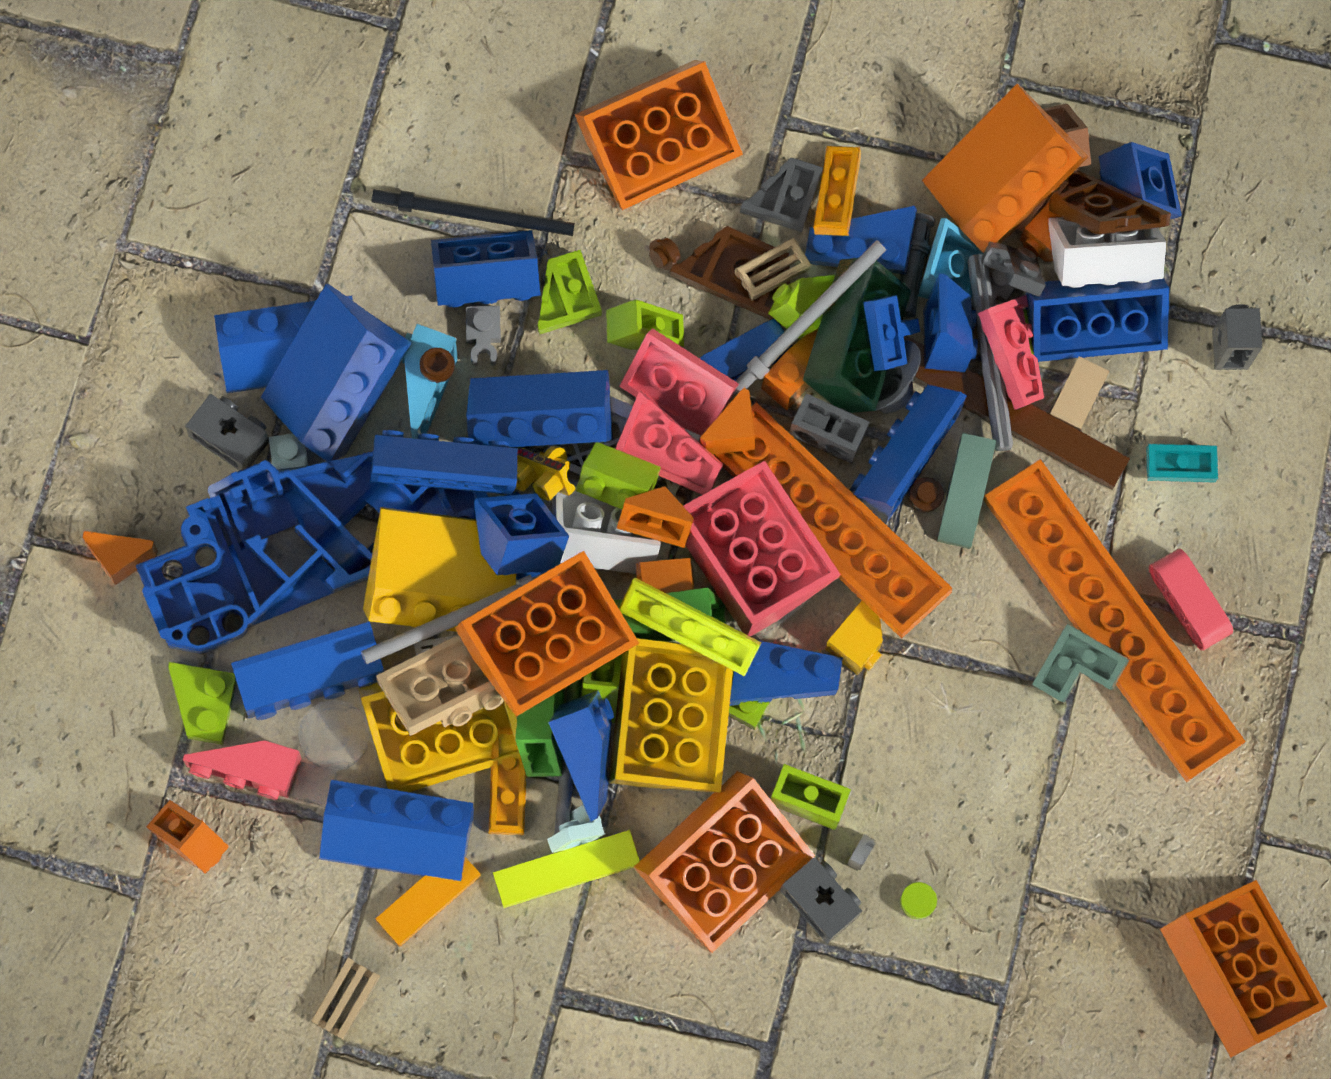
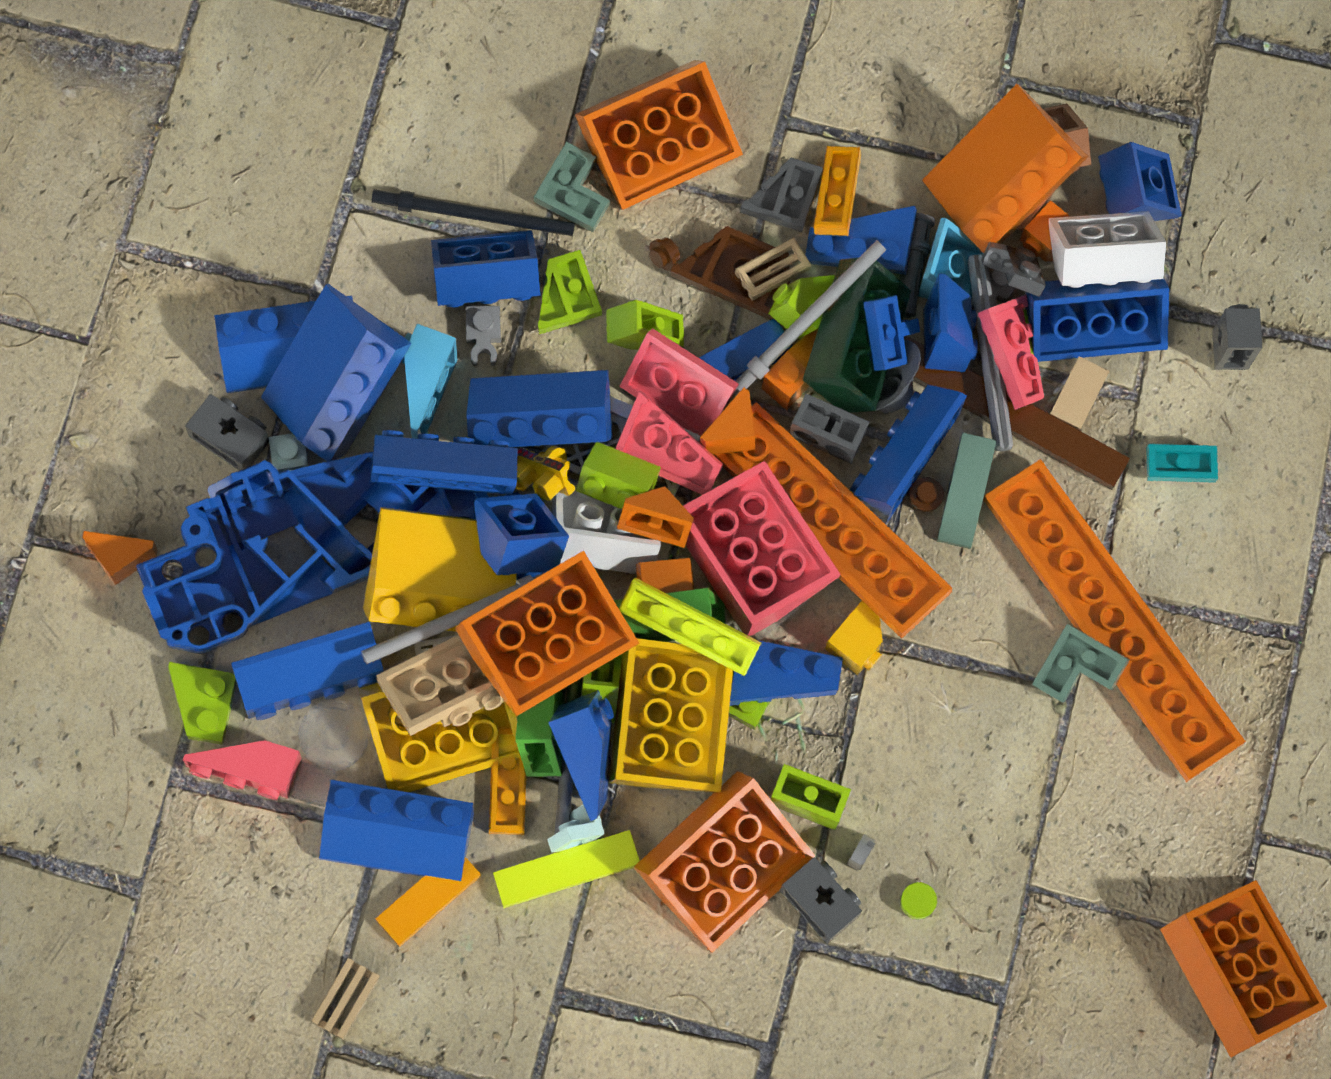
orange slope [146,800,229,874] -> none
reddish brown plate [420,348,455,383] -> none
reddish brown wing [1049,170,1171,234] -> none
coral beam [1149,548,1233,651] -> none
none -> sand green plate [534,141,610,232]

